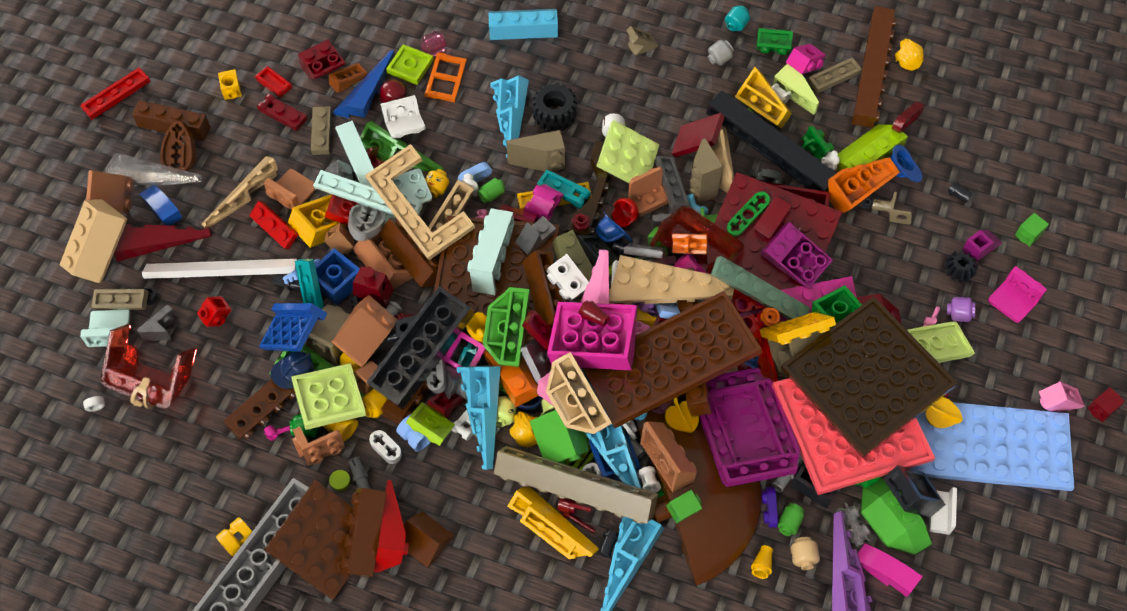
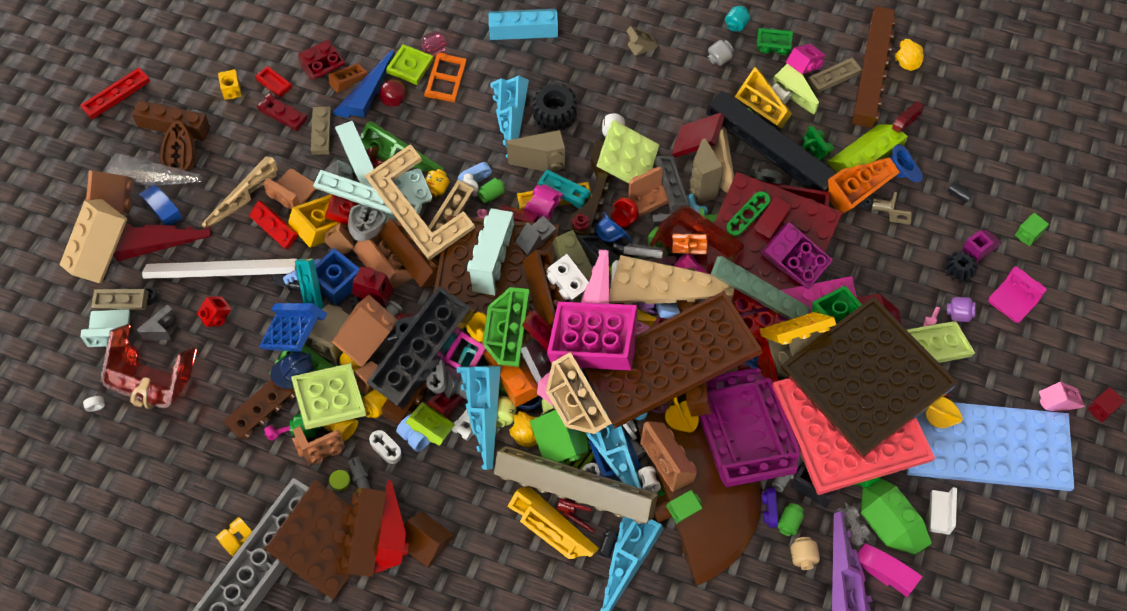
white bracket [380,95,426,138] -> none
dark red cone [579,300,610,327] -> none
yellow cone [751,545,773,579] -> none
orange plate [760,307,780,327] -> none
white plant [821,151,840,171] -> none
black window [883,465,946,517] -> none

